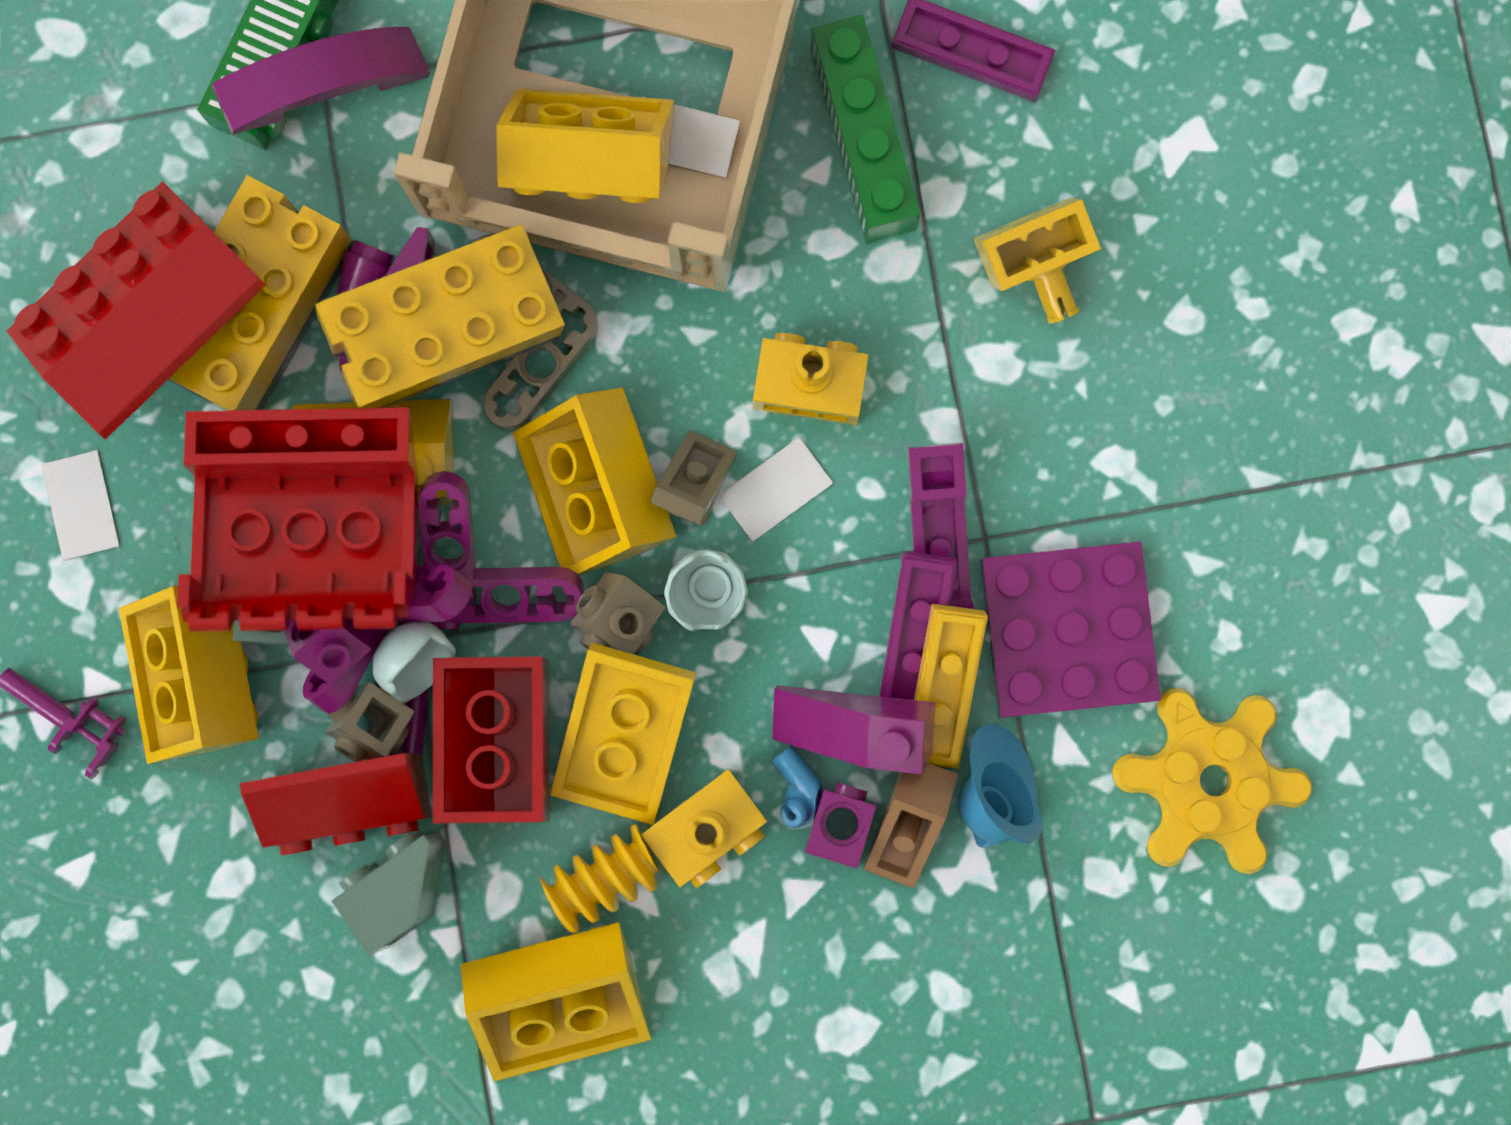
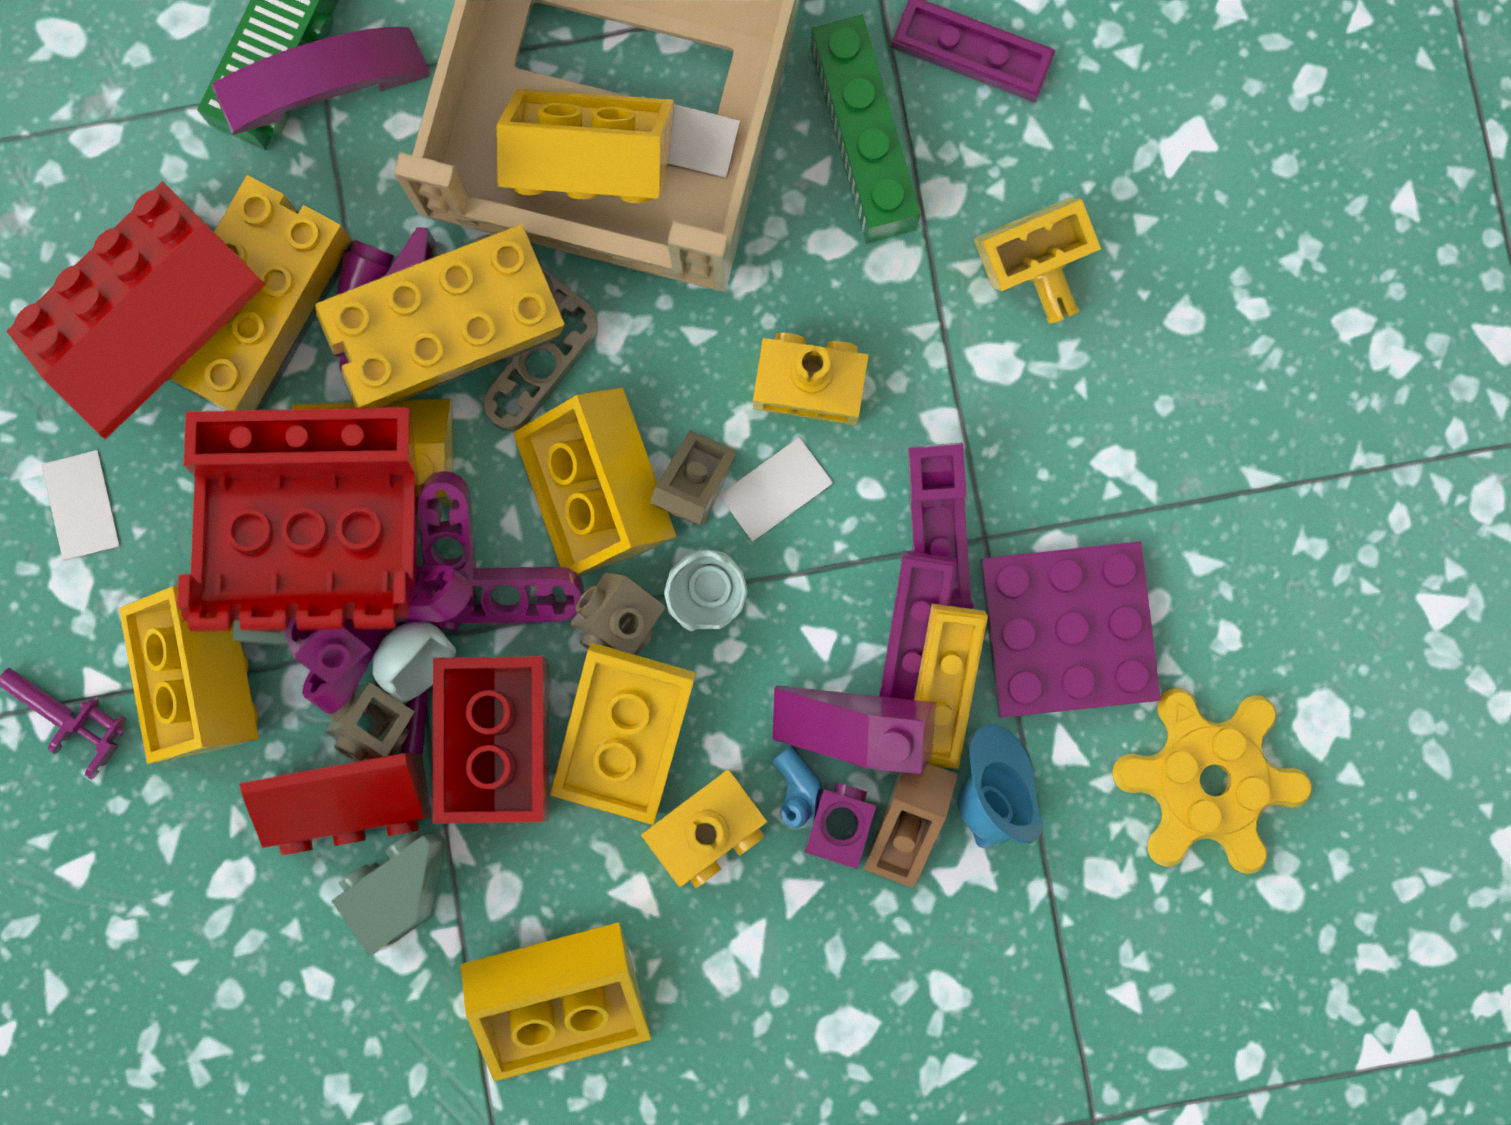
yellow piece [539,824,661,933] -> none

